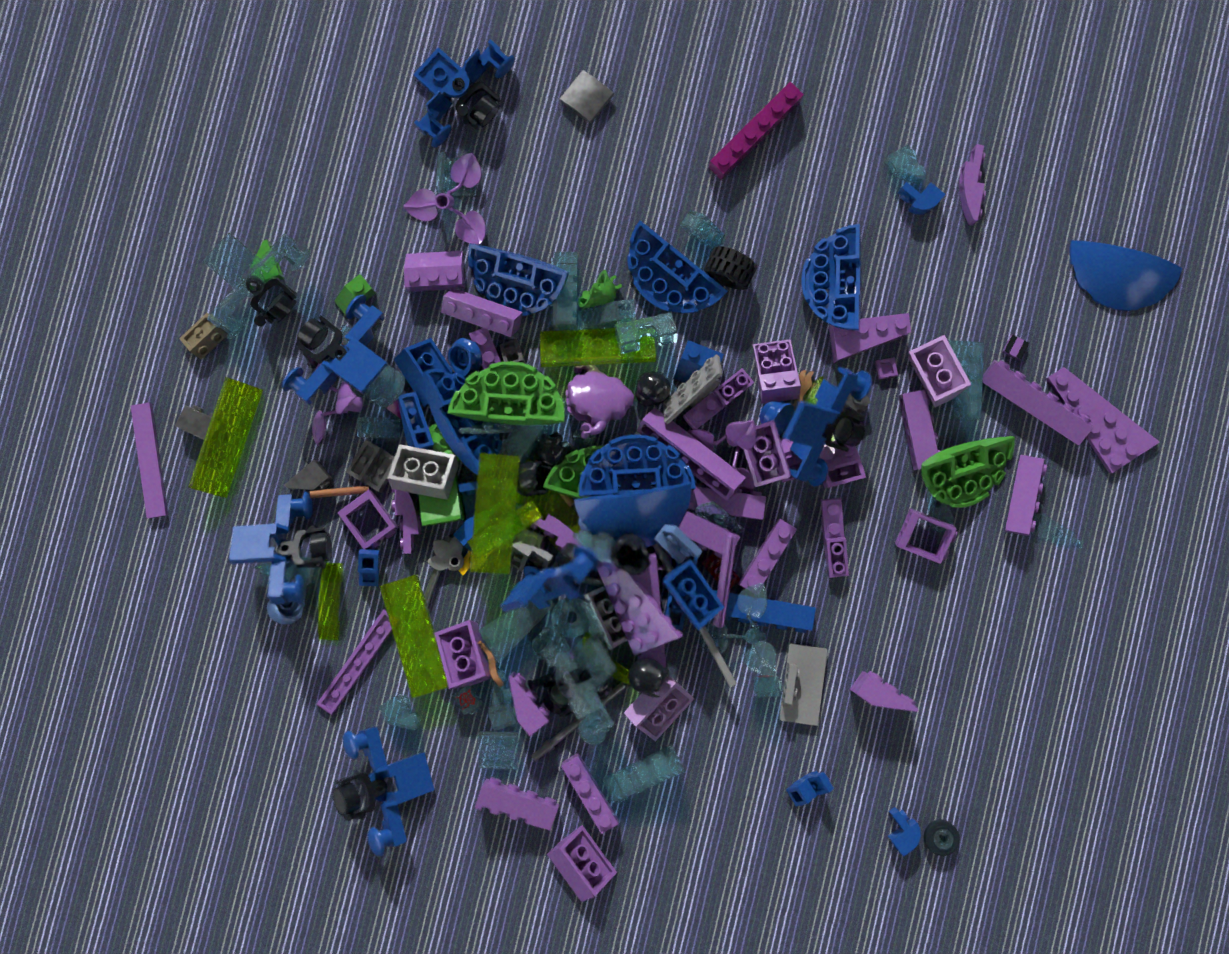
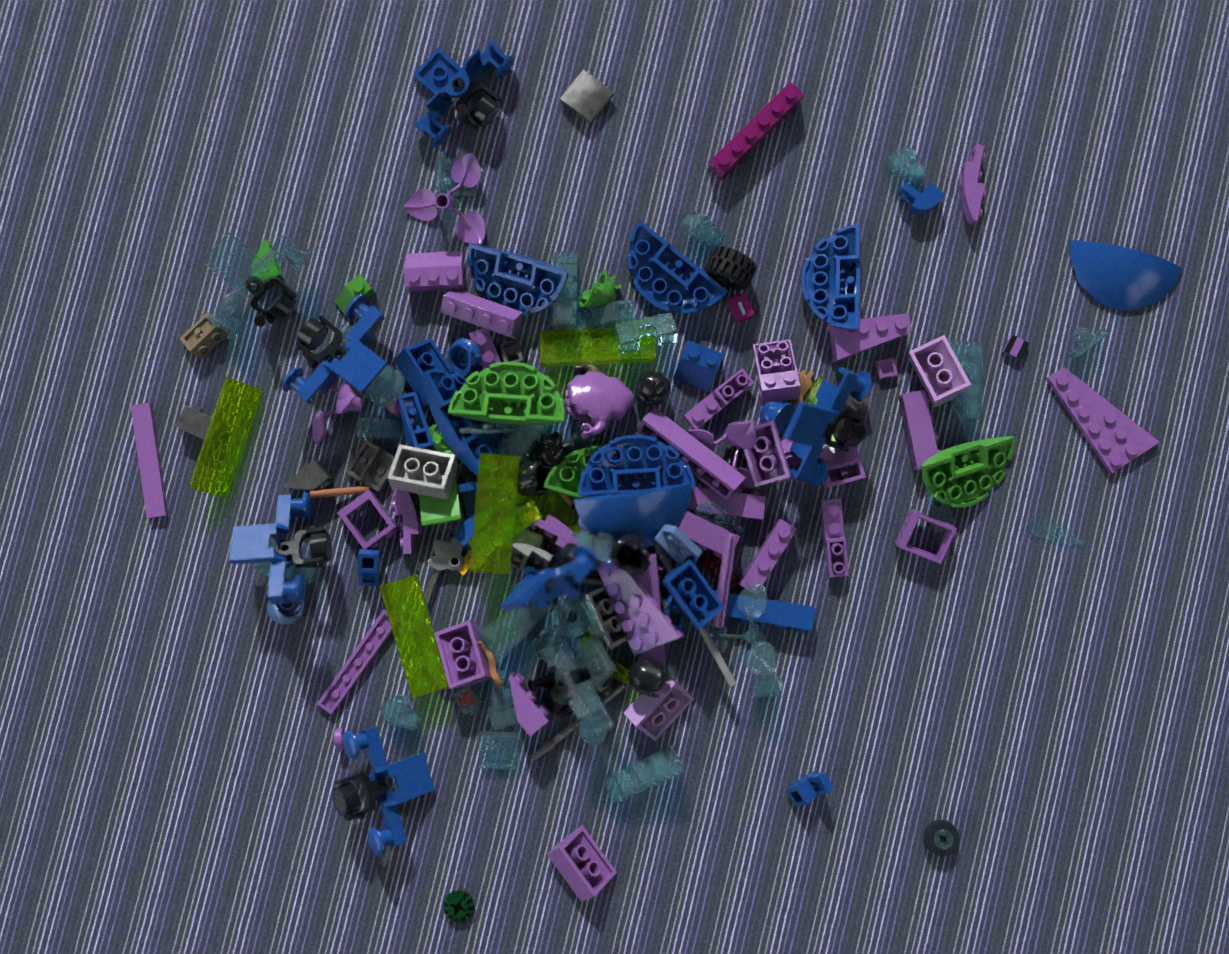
clear neon green slope [318,562,344,640] -> none
medium lavender wedge [474,777,559,830] -> none
medium lavender brick [561,752,618,834] -> none
light grey bracket [663,354,722,424] -> none
light grey bracket [779,643,828,726] -> none
medium lavender slope [849,671,919,712] -> none
blue brick [888,807,921,857] -> none
medium lavender brick [981,359,1094,446] -> none
medium lavender brick [1005,455,1047,536] -> none
none -> medium lavender tile [334,728,345,748]
none -> dark green gear [443,890,474,923]
none -> magenta brick [727,293,755,325]
none -> clear light blue tile [1068,327,1108,359]

